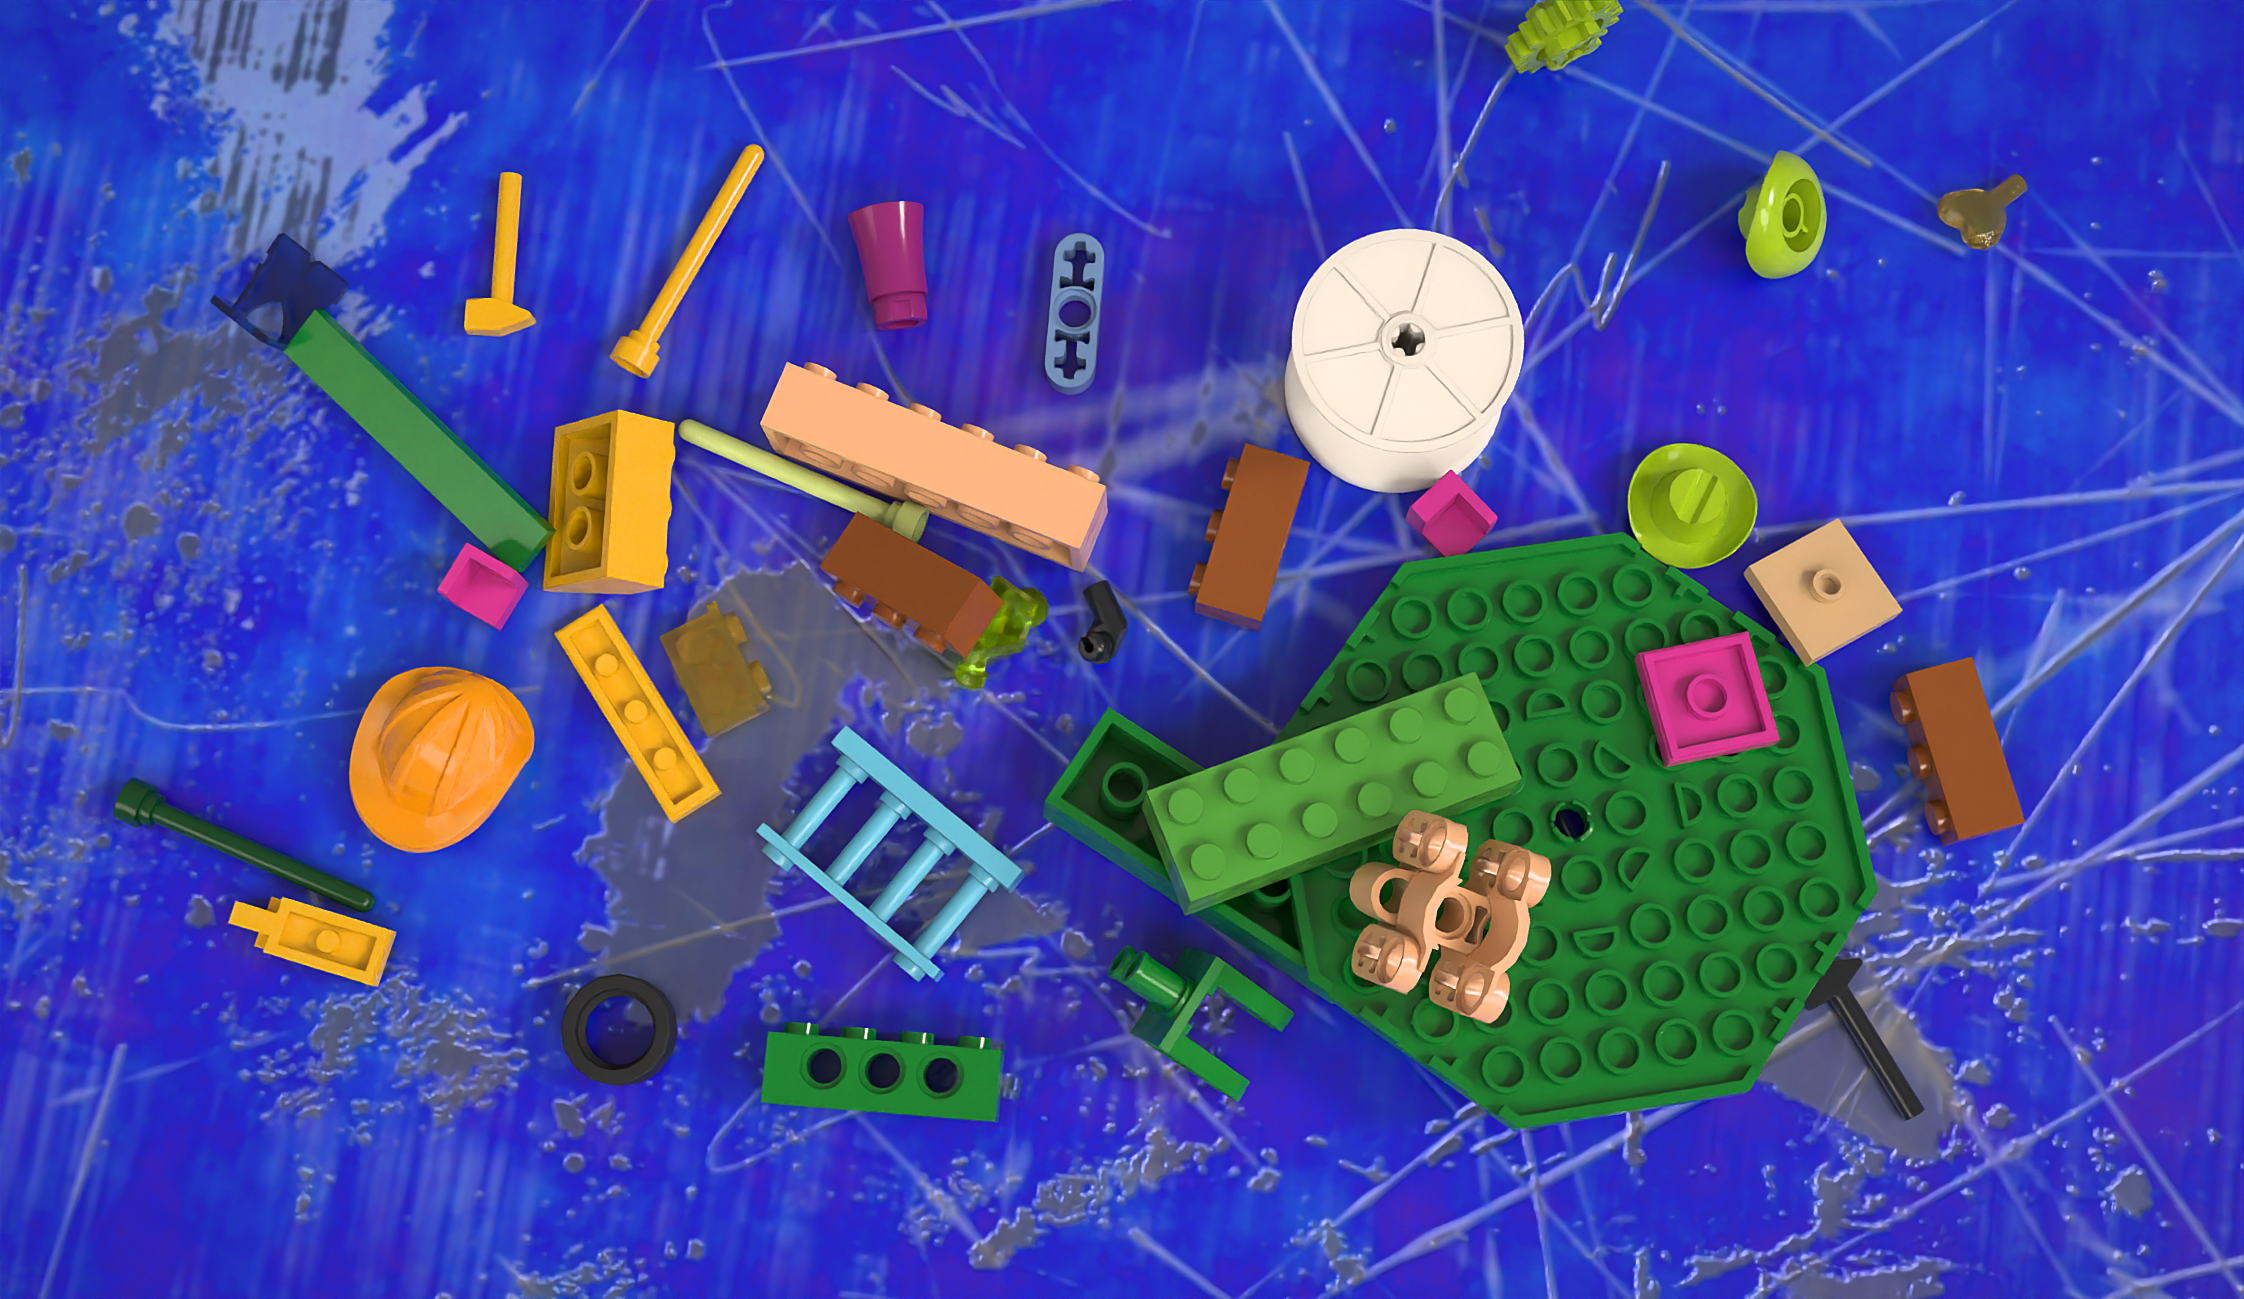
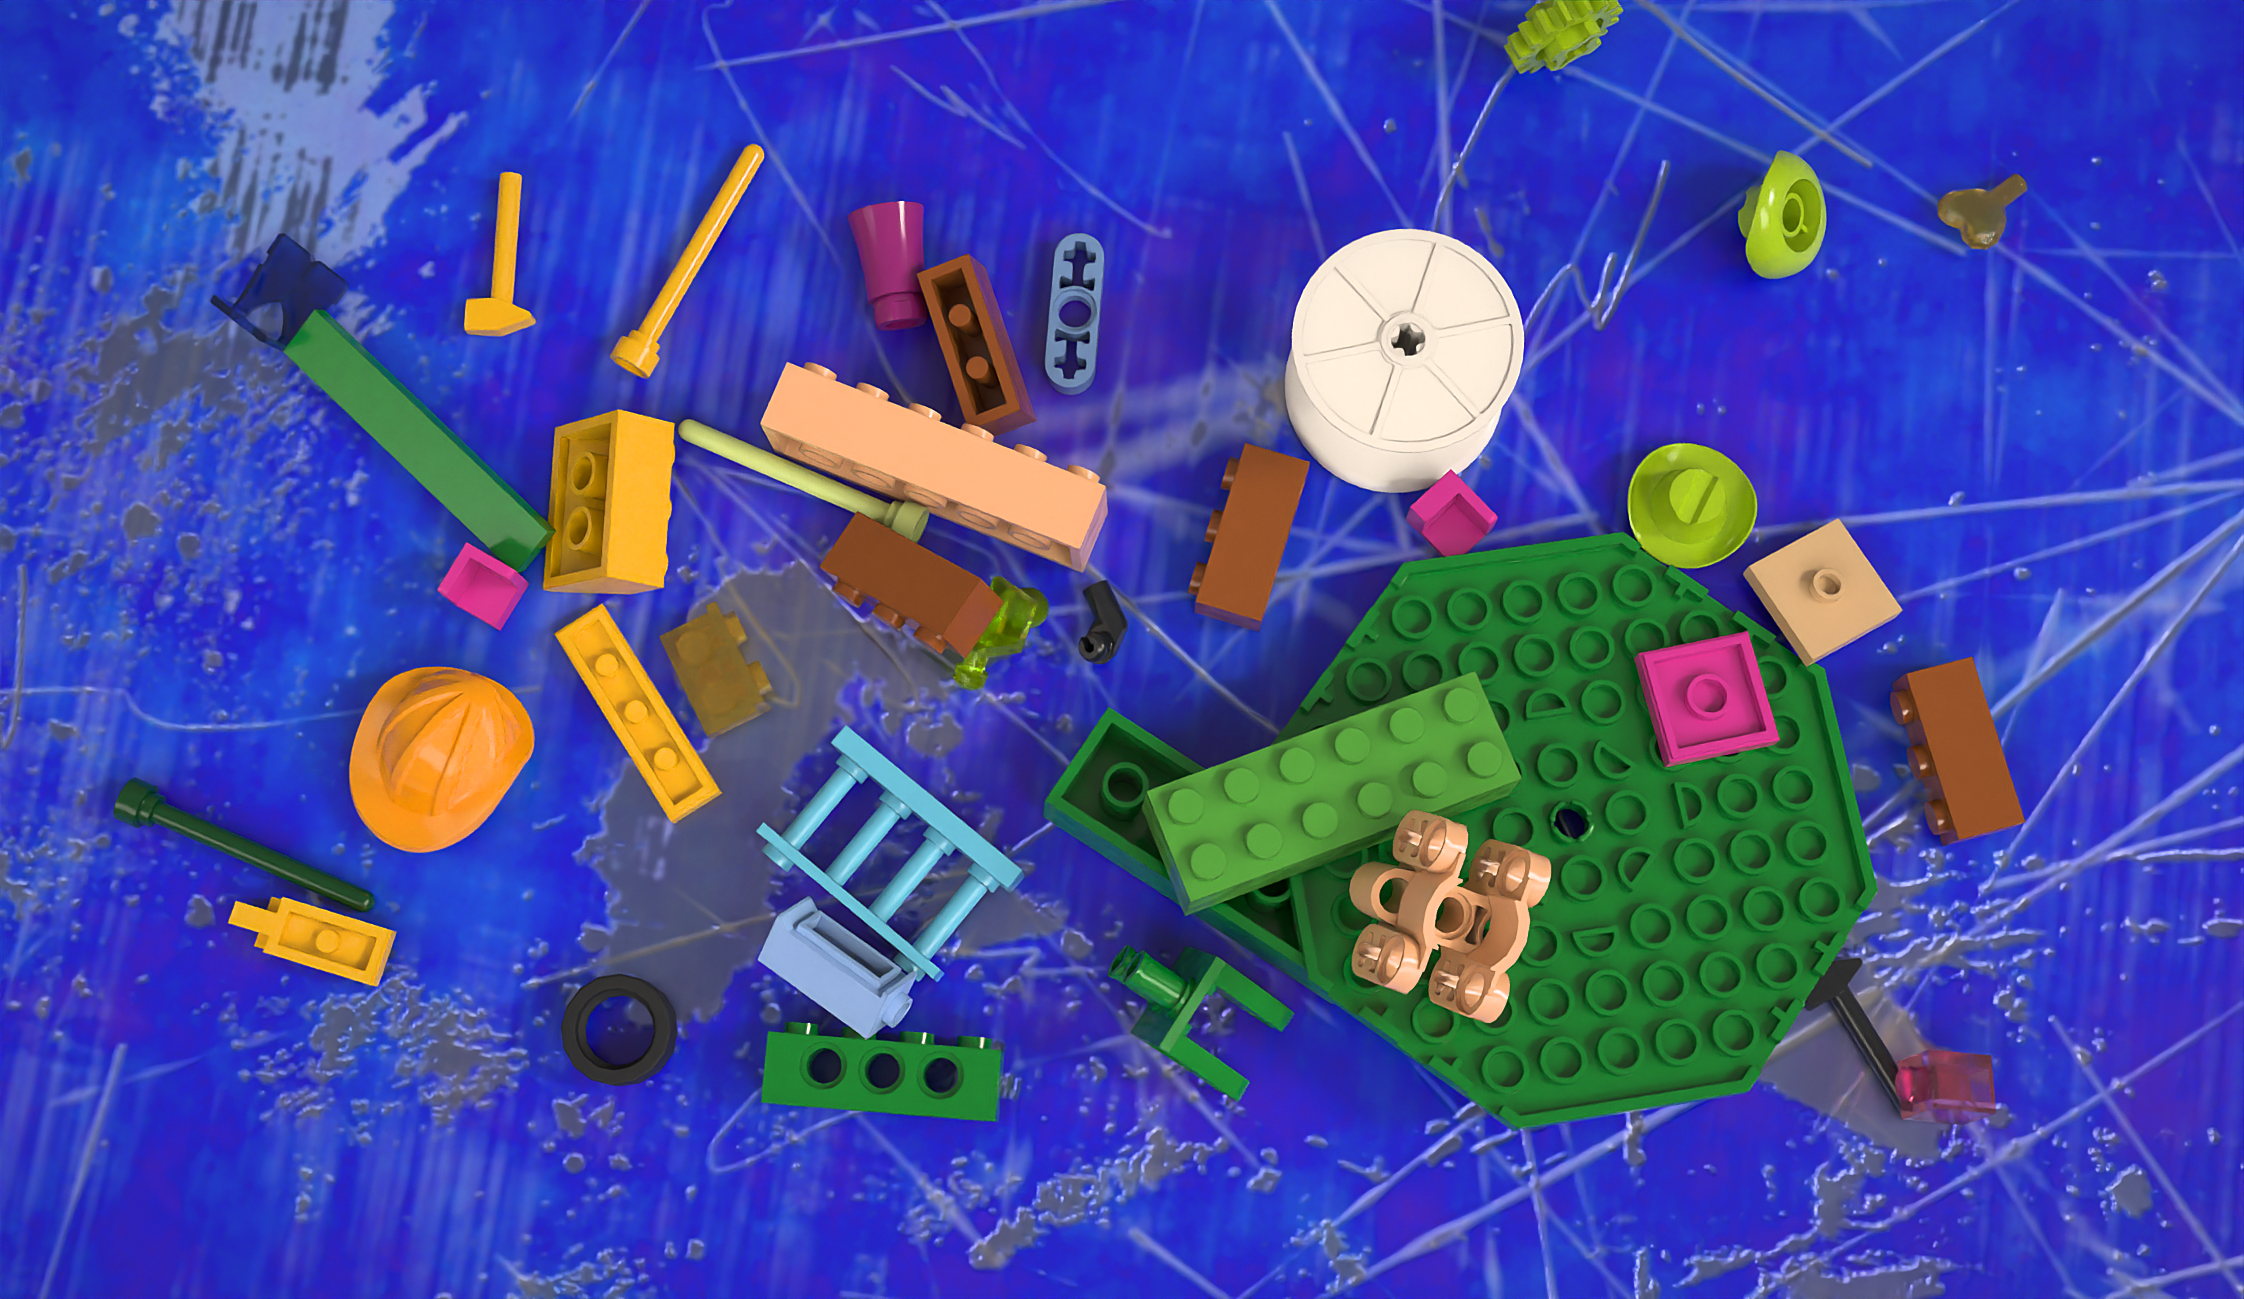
none -> light blue window [758,896,918,1039]
none -> dark orange brick [917,253,1037,437]
none -> clear pink brick [1895,1049,1996,1125]

